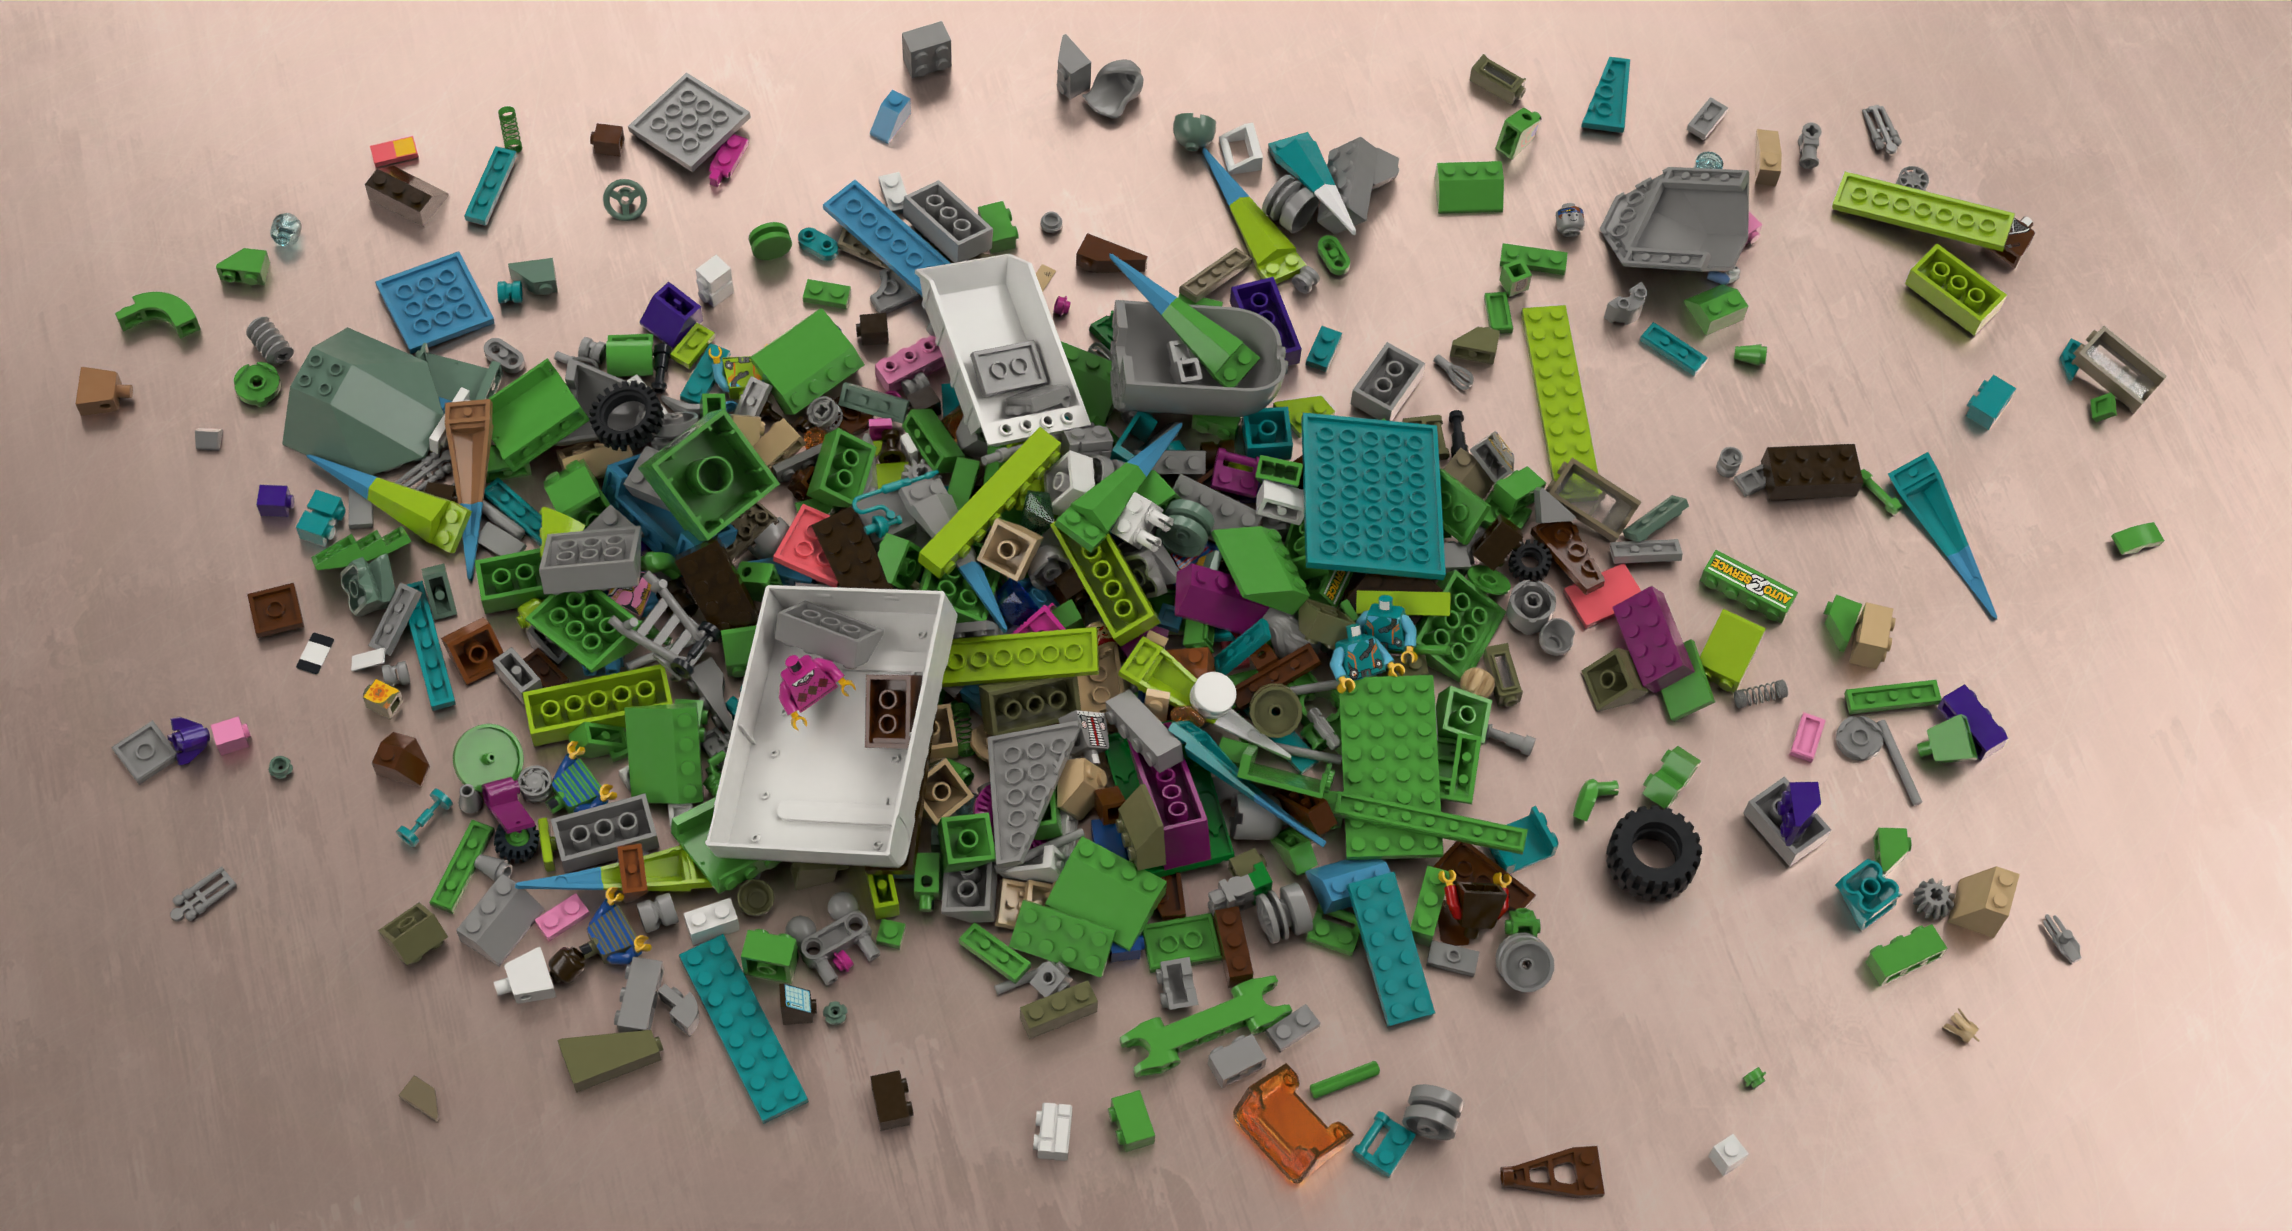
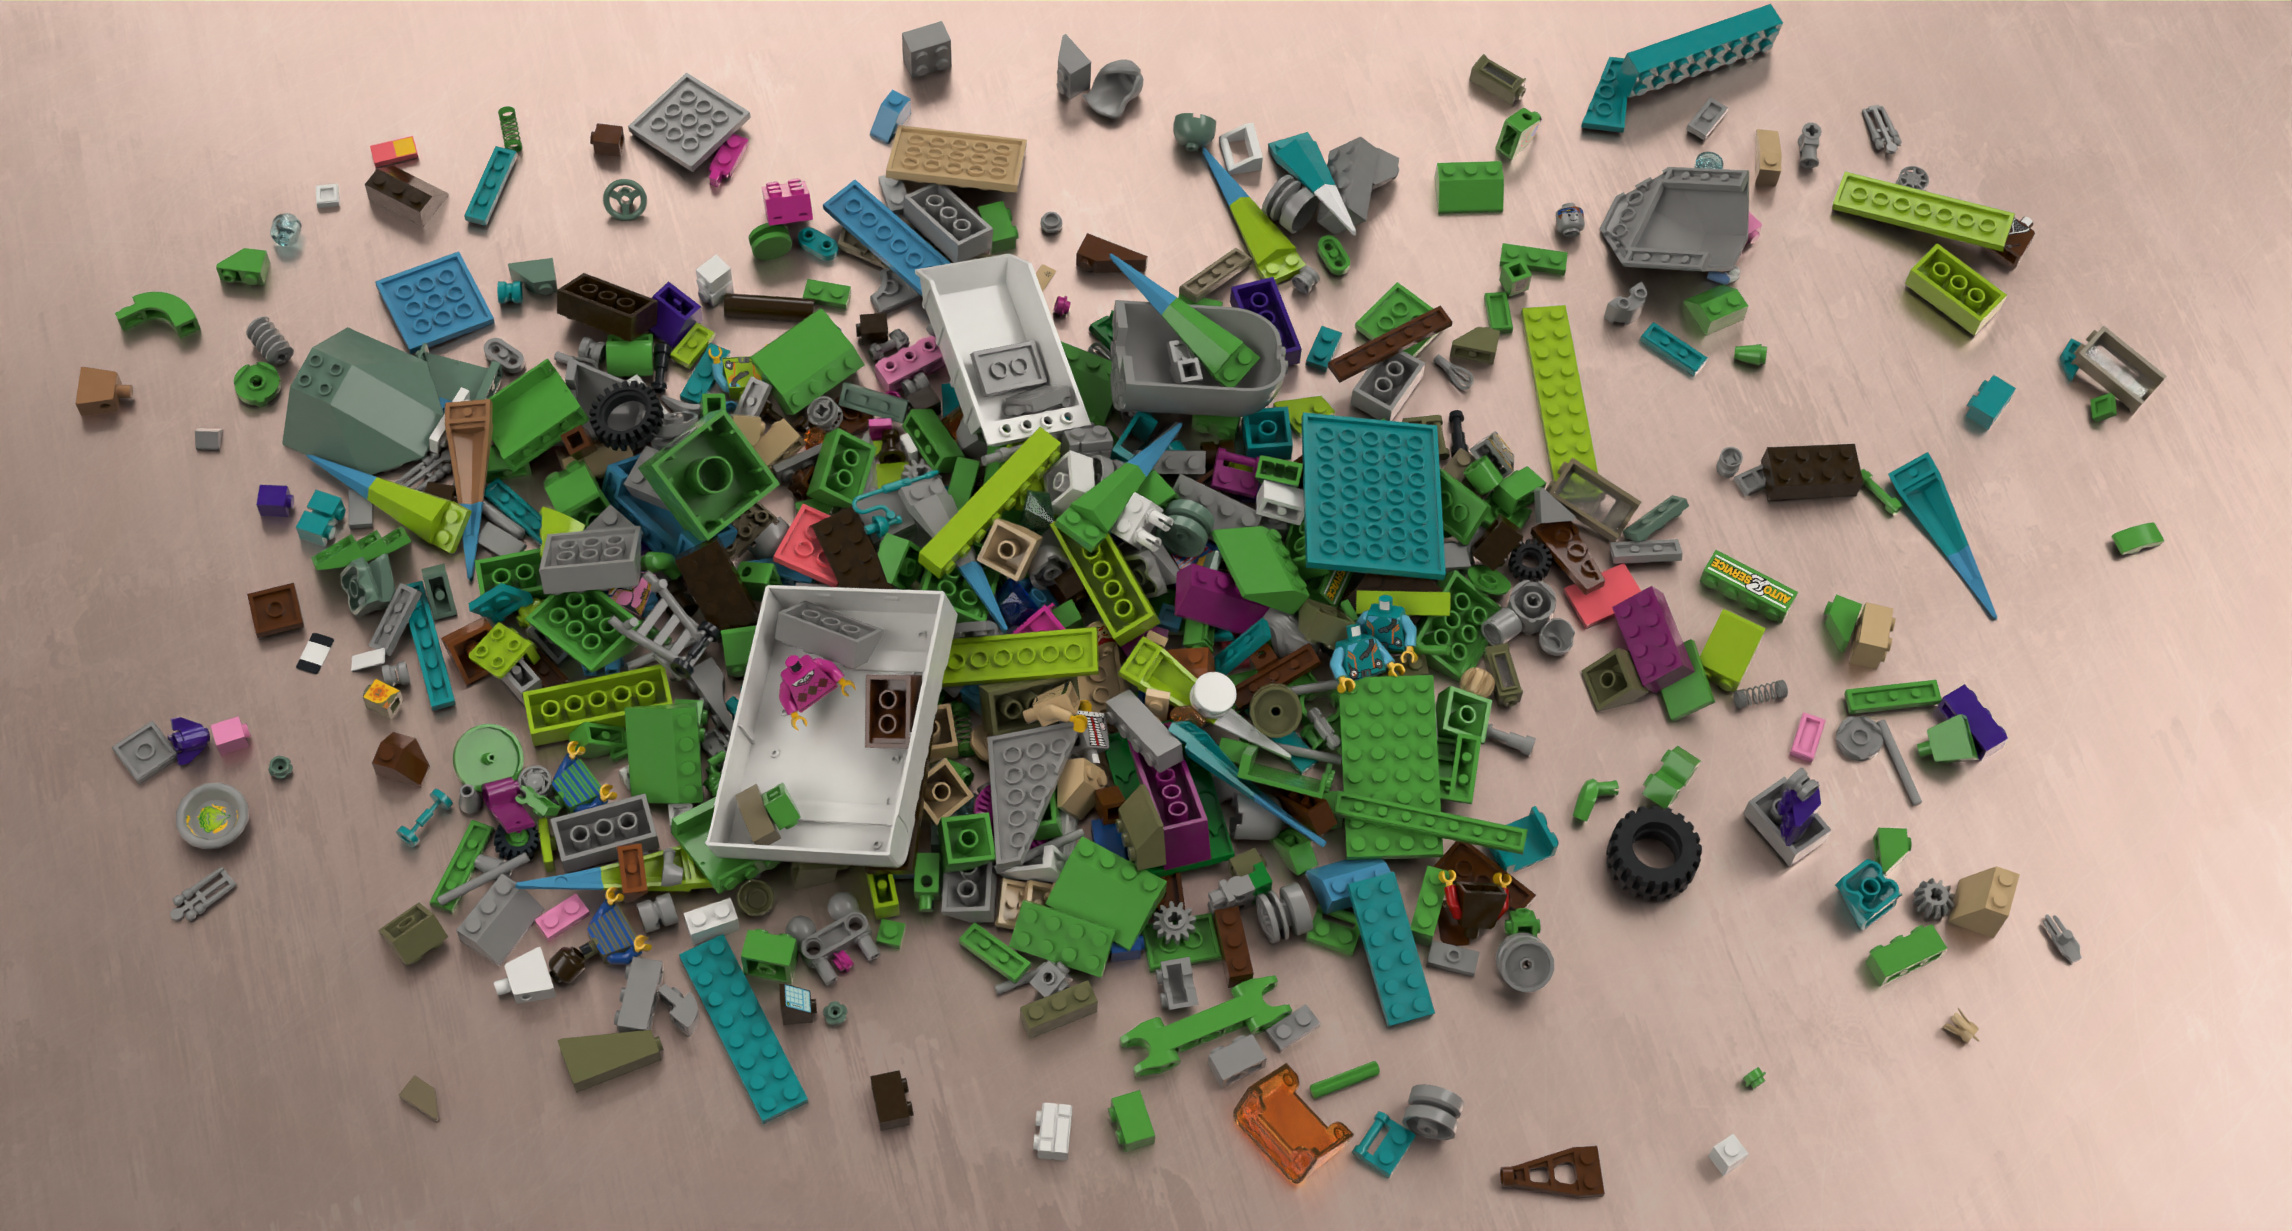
none -> light grey piece [176,782,249,849]
none -> white tile [316,184,340,208]
none -> light grey bar [437,852,530,906]
none -> teal plate [468,583,533,624]
none -> lime bracket [469,622,540,679]
none -> bright green plate [515,786,561,818]
none -> dark brown brick [557,273,658,342]
none -> reddish brown brick [560,425,597,460]
none -> light grey bar [661,848,683,887]
none -> dark brown brick [724,293,816,322]
none -> dark tan slope [735,784,781,845]
none -> dark pink piece [761,178,813,226]
none -> bright green slope [762,782,801,830]
none -> light grey bar [867,329,910,361]
none -> tan plate [886,125,1027,193]
none -> tan torso [1023,681,1092,733]
none -> light grey gear [1153,901,1196,945]
none -> reddish brown tile [1327,305,1453,383]
none -> bright green plate [1355,282,1440,357]
none -> bright green piece [1463,455,1503,495]
none -> light grey piece [1481,607,1522,645]
none -> teal brick [1616,4,1783,98]
none -> light grey wheel [1785,768,1820,802]

